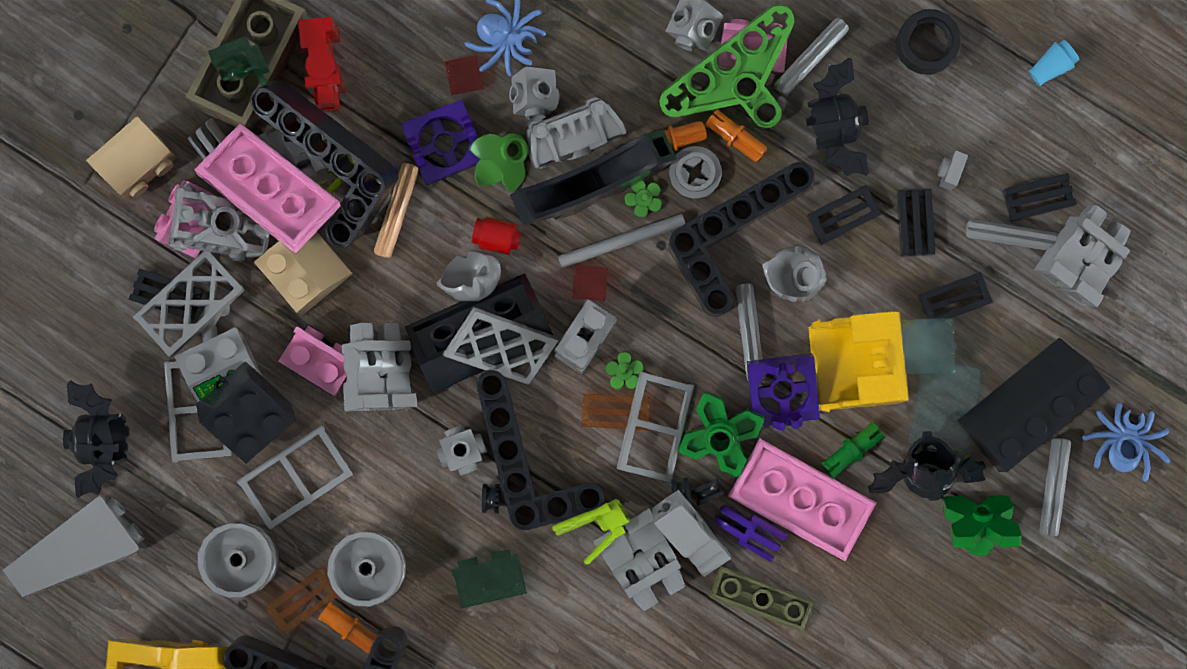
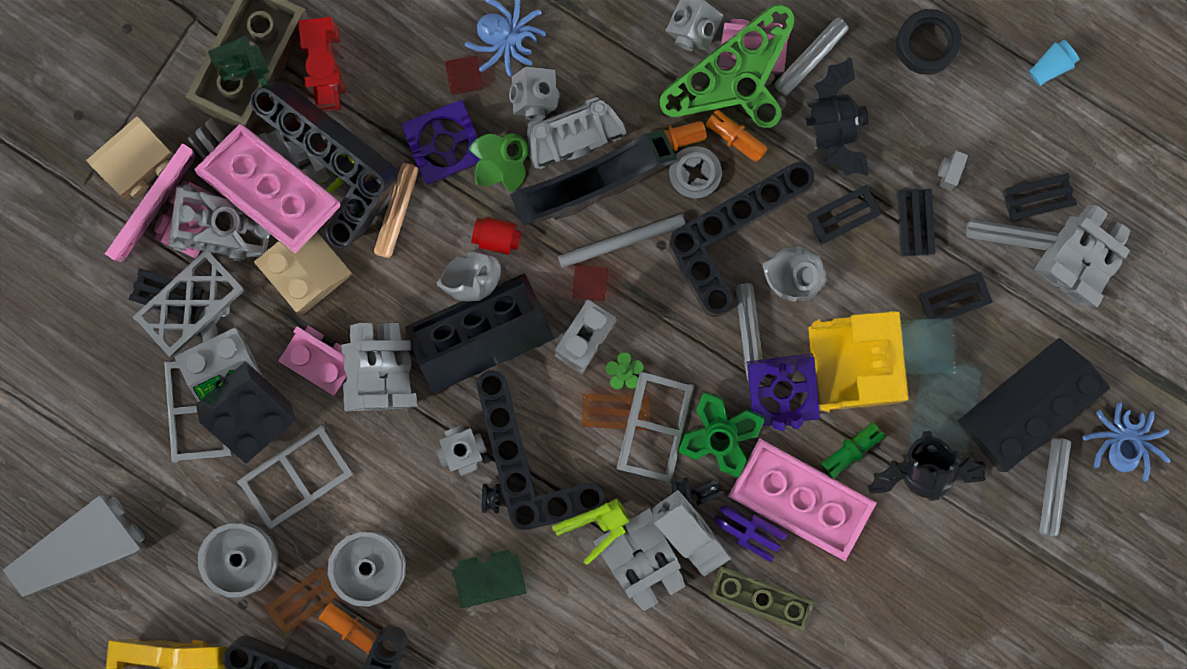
black helmet [63,380,130,498] -> none
light grey window [443,308,559,385] -> none
bright green plant [624,180,662,218] -> none
green plant [943,495,1022,556] -> none
none -> bright pink tile [105,143,197,262]

